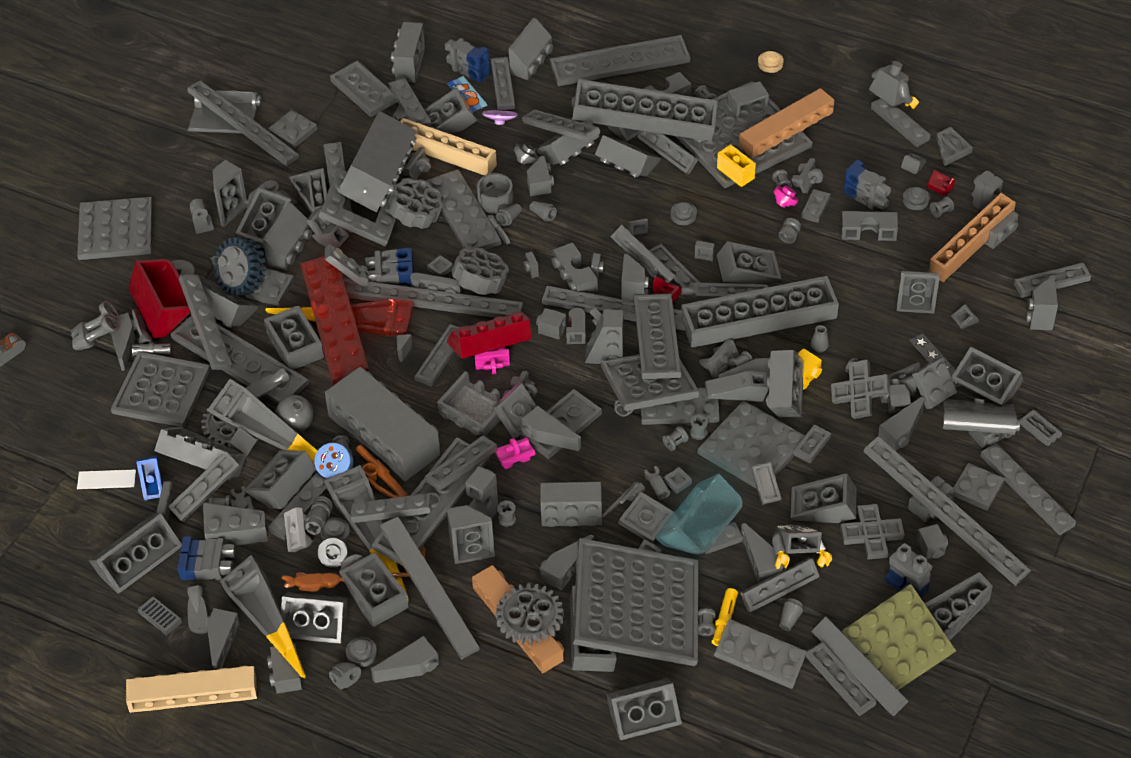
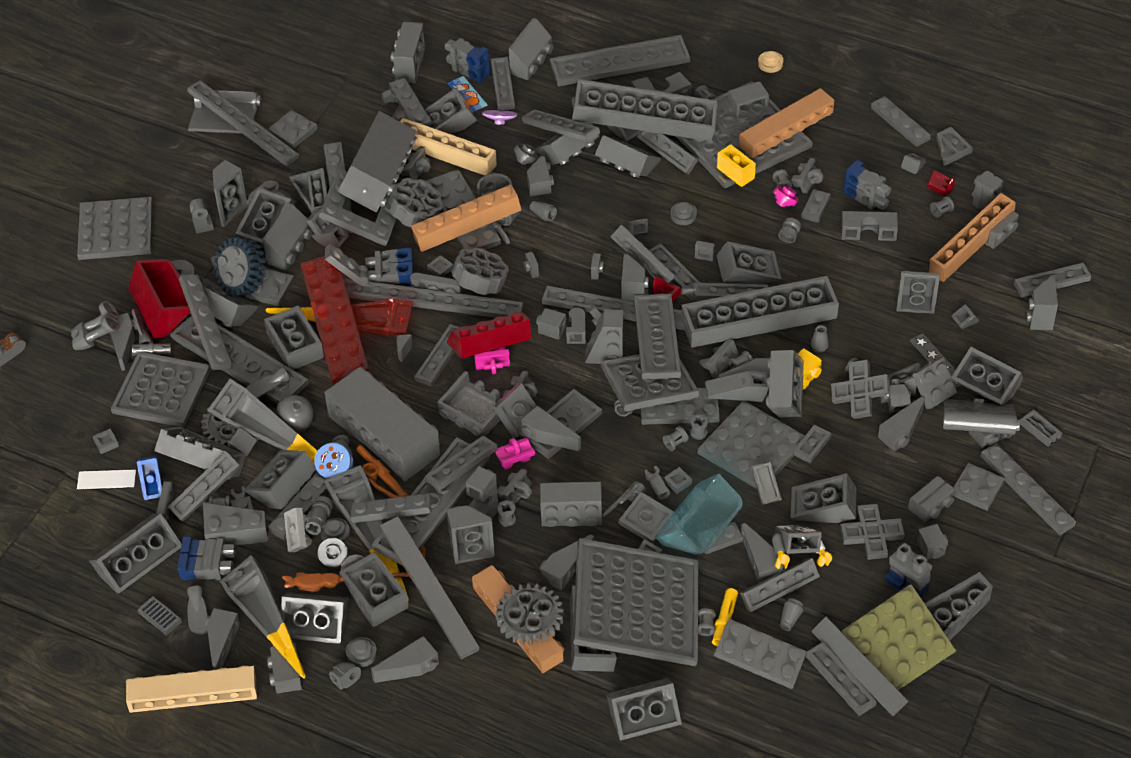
dark grey plate [330,61,397,117] -> none
dark grey arch [551,242,598,294] -> none
dark grey plate [863,436,1031,586] -> none
dark grey torso [869,61,919,109] -> none
dark grey plate [903,187,930,210] -> none
none -> dark grey plate [92,429,119,454]
none -> medium nougat brick [411,184,521,252]
none -> dark grey hips [497,469,532,505]
none -> dark grey tile [631,77,654,89]

